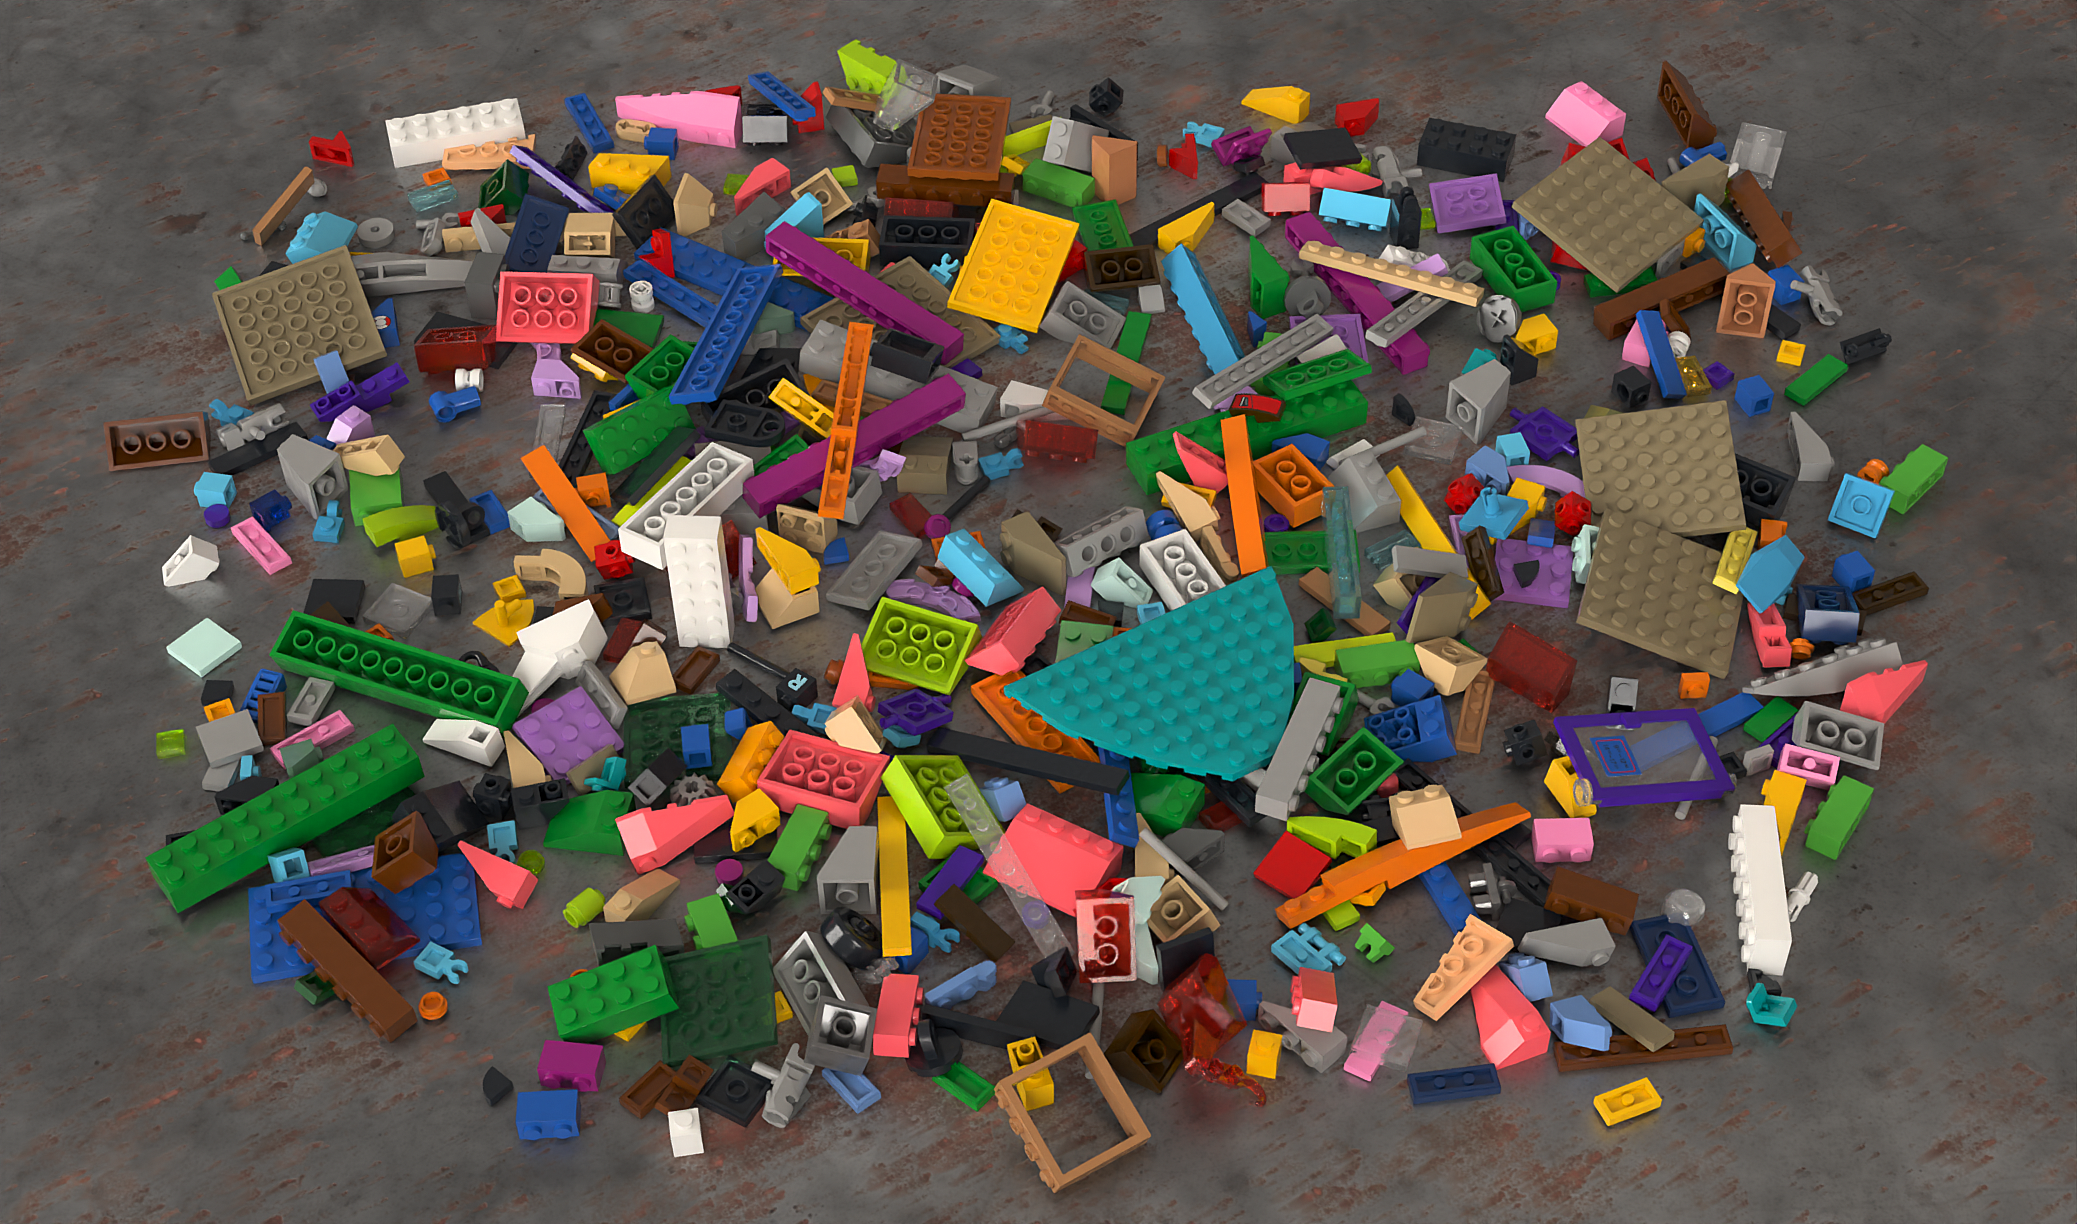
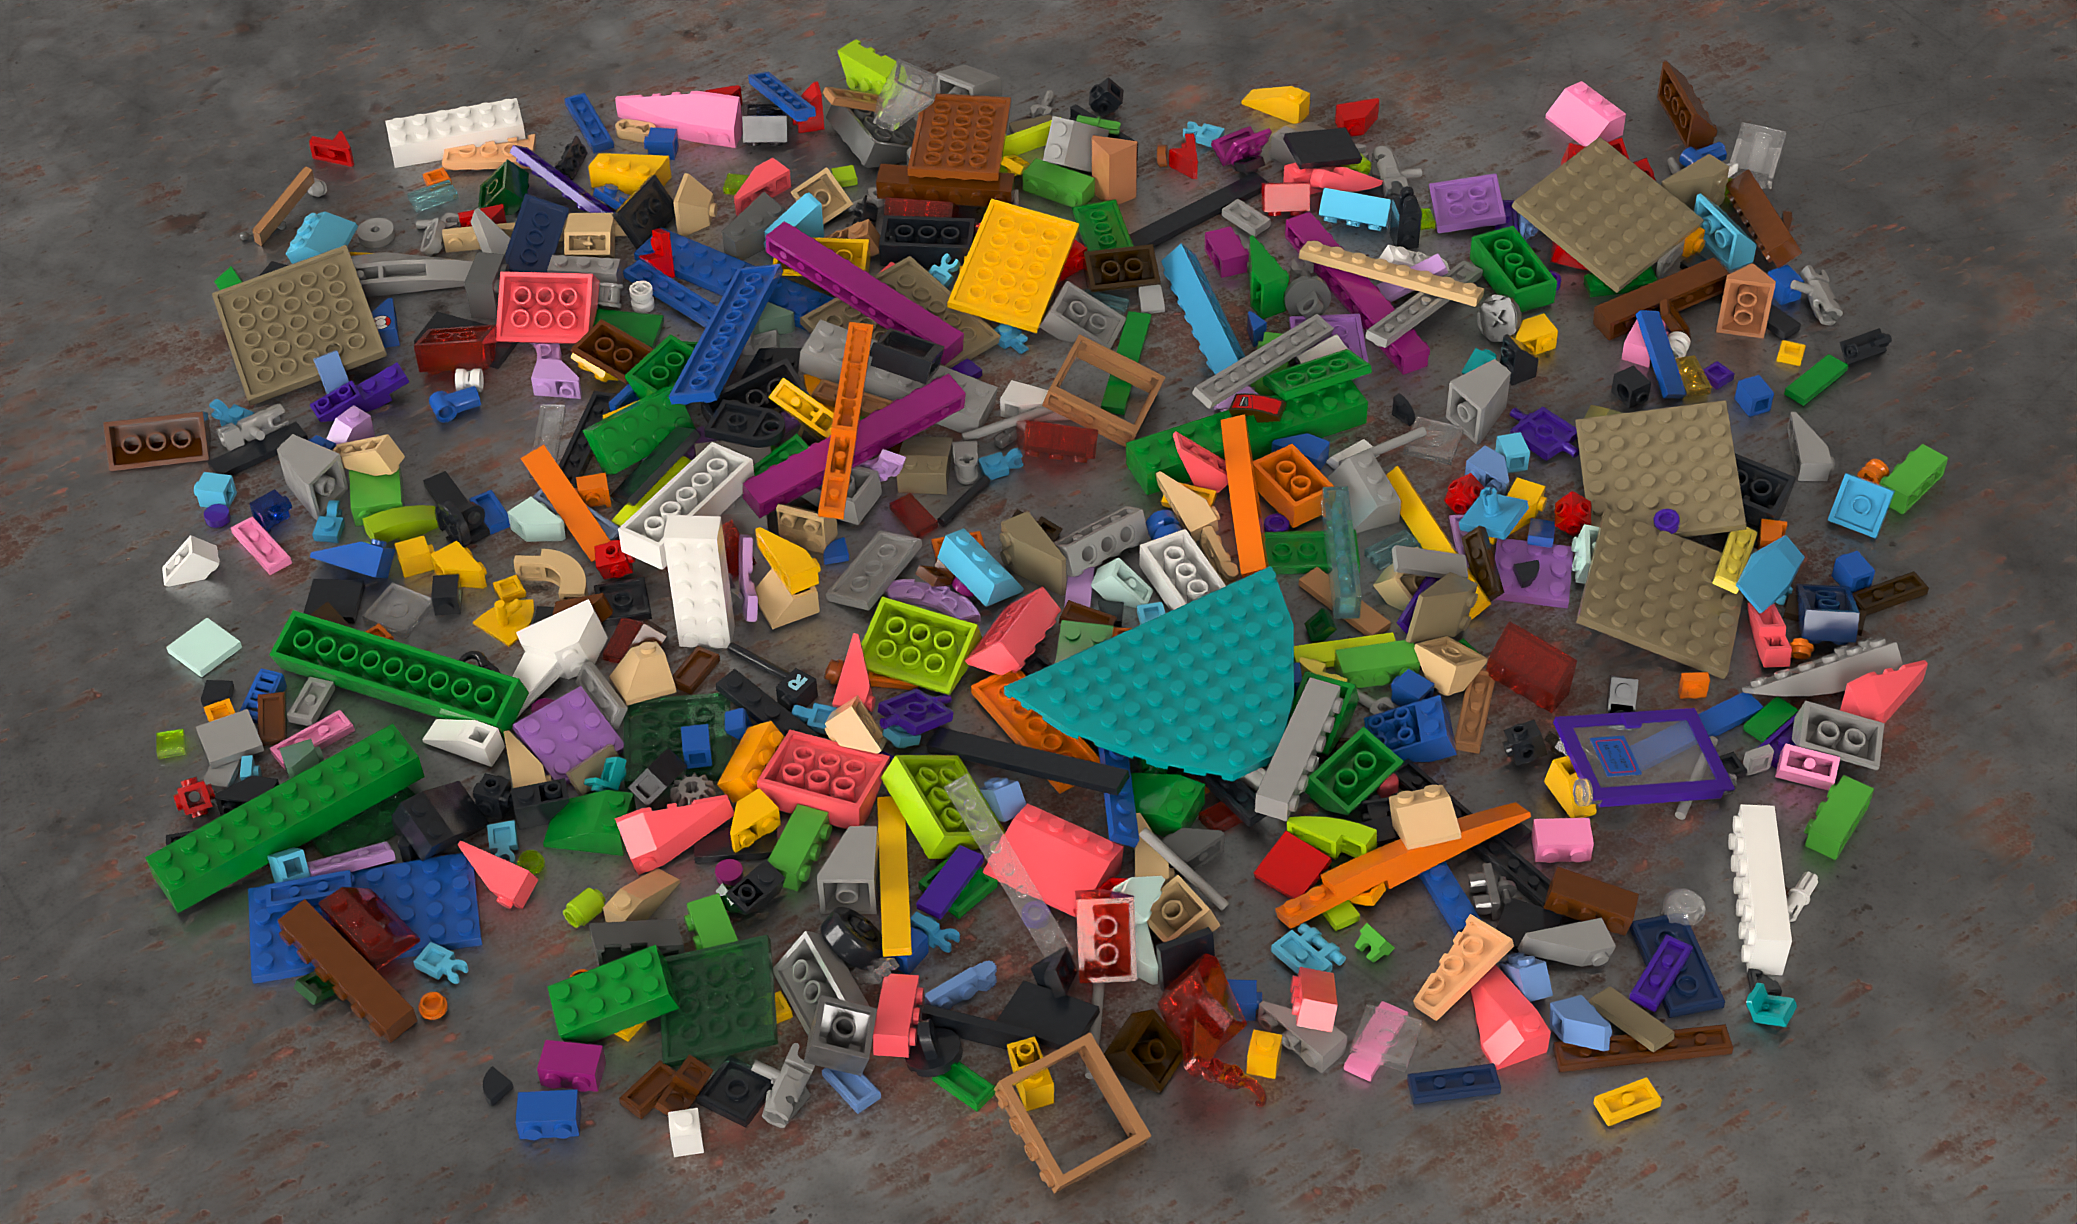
reddish brown slope [371,811,438,894] -> none
magenta tile [924,514,951,539] -> none
dark brown tile [933,884,1015,963] -> none
yellow slope [1158,202,1215,254] -> none
black brick [1417,118,1517,182] -> none
lavender tile [1507,465,1585,498] -> none
yellow slope [1761,770,1807,856] -> none
none -> red brick [173,776,215,818]
none -> blue slope [310,538,395,578]
none -> yellow slope [430,541,487,589]
none -> bright green axle [1076,115,1121,135]
none -> magenta brick [1204,226,1249,278]
none -> dark purple tile [1654,509,1680,534]

